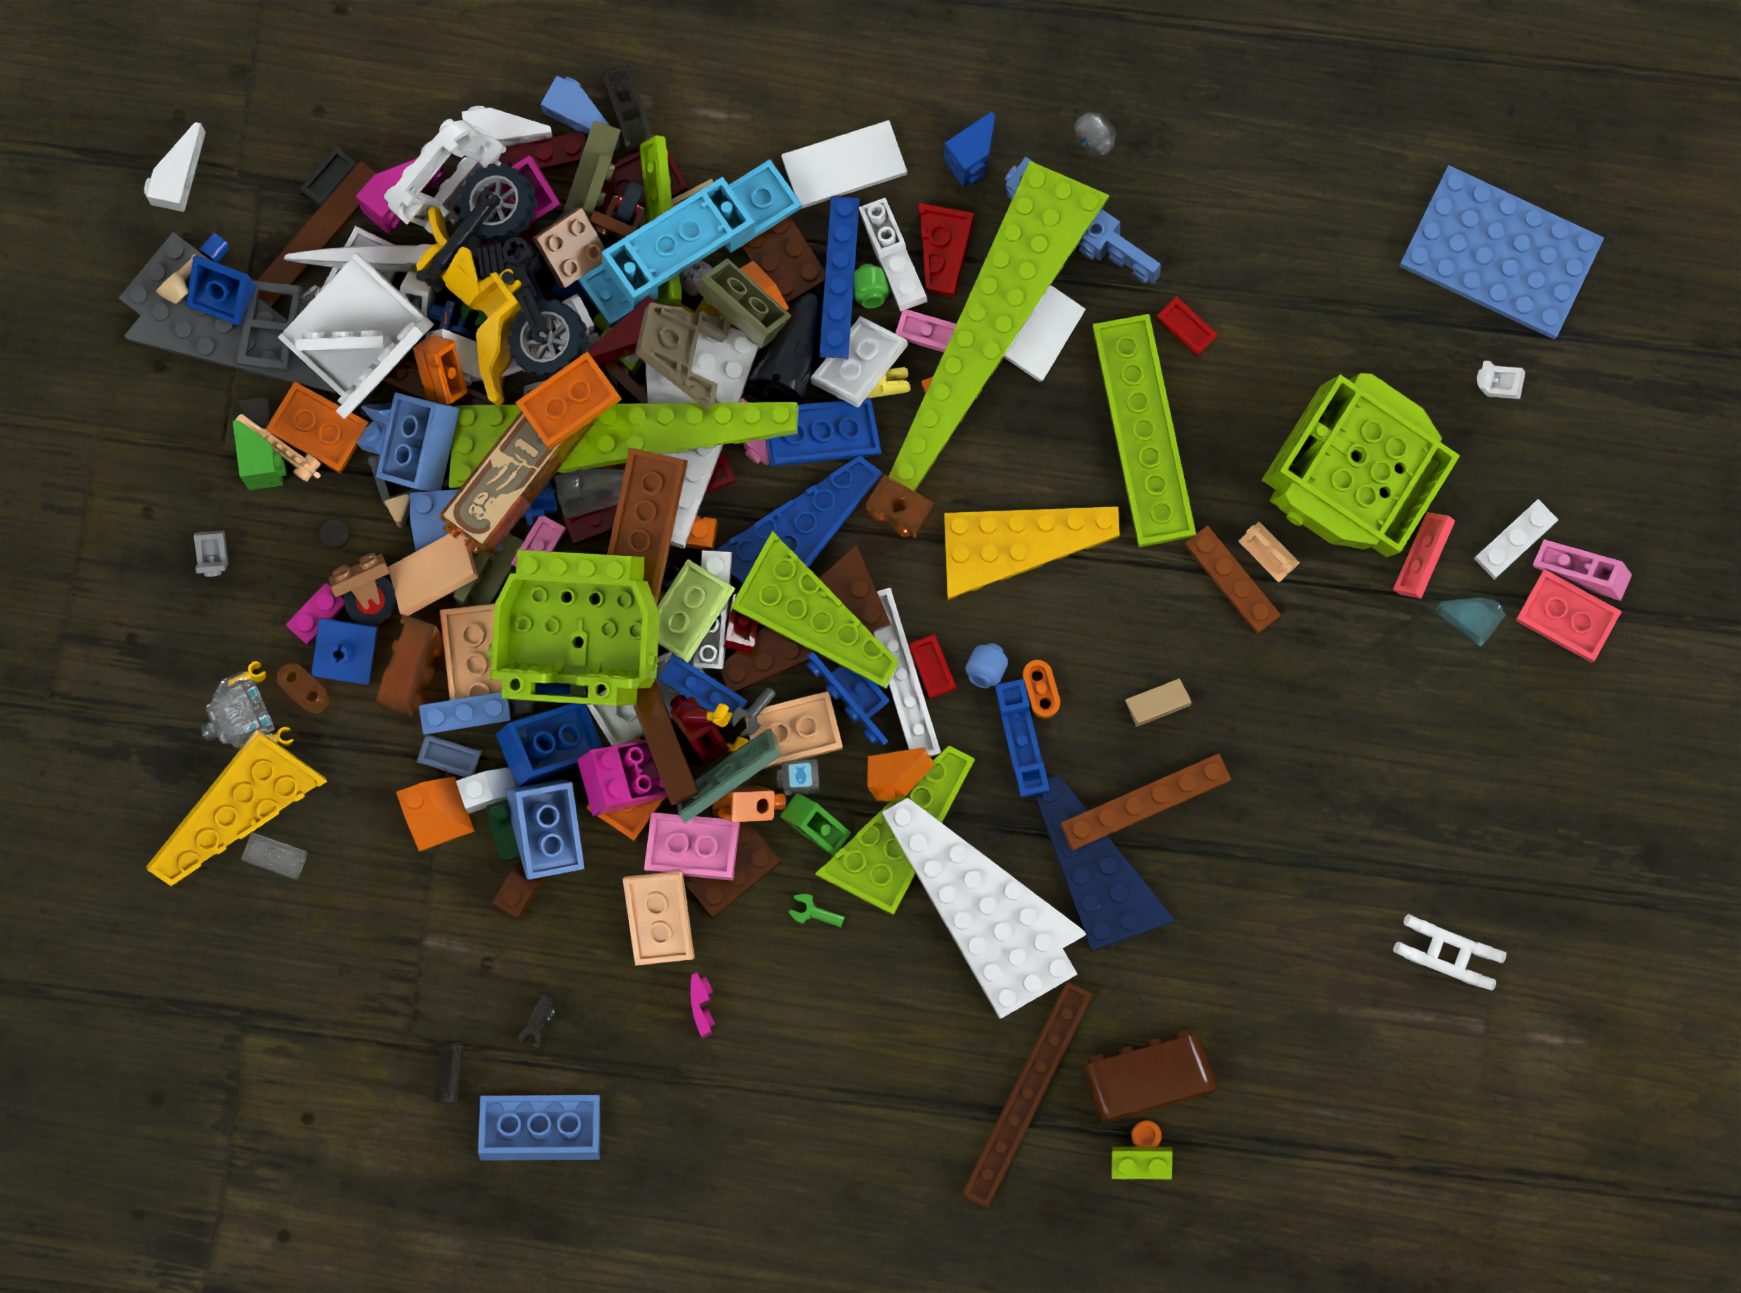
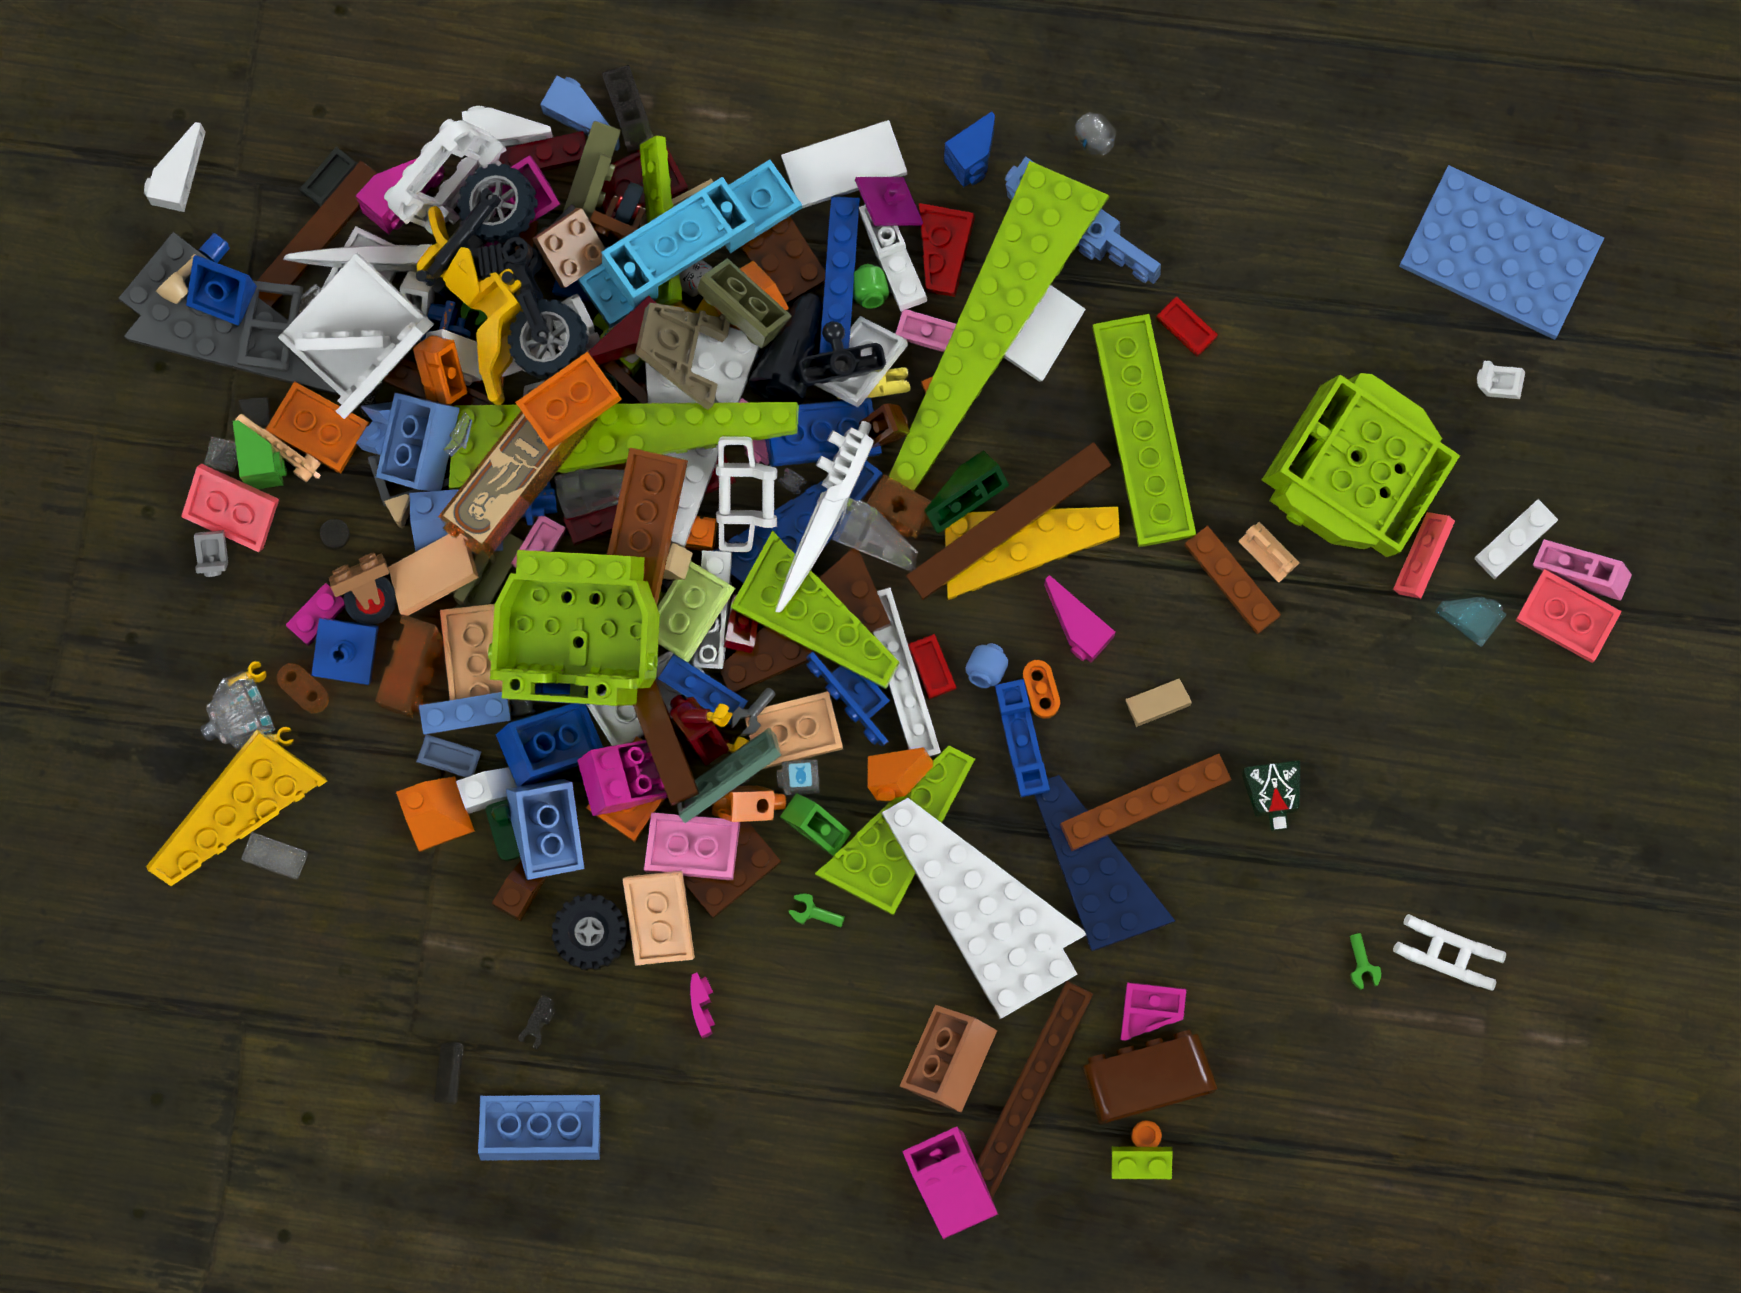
none -> coral plate [181,463,279,552]
none -> clear tile [204,436,237,472]
none -> clear bar [443,412,472,457]
none -> black wheel [552,894,628,971]
none -> tan slope [663,543,693,580]
none -> white bar [716,436,777,552]
none -> white piece [775,421,874,612]
none -> clear bush [778,468,807,495]
none -> black piece [798,321,886,386]
none -> clear slope [833,498,918,571]
none -> magenta piece [855,177,923,226]
none -> reddish brown slope [859,403,910,448]
none -> nougat slope [900,1005,997,1112]
none -> dark pink slope [902,1127,998,1239]
none -> reddish brown tile [906,442,1111,600]
none -> dark green slope [924,450,1009,534]
none -> dark pink slope [1044,575,1115,663]
none -> dark pink wing [1120,982,1186,1040]
none -> clear green torso [1242,760,1300,832]
none -> bright green bar [1350,933,1381,990]

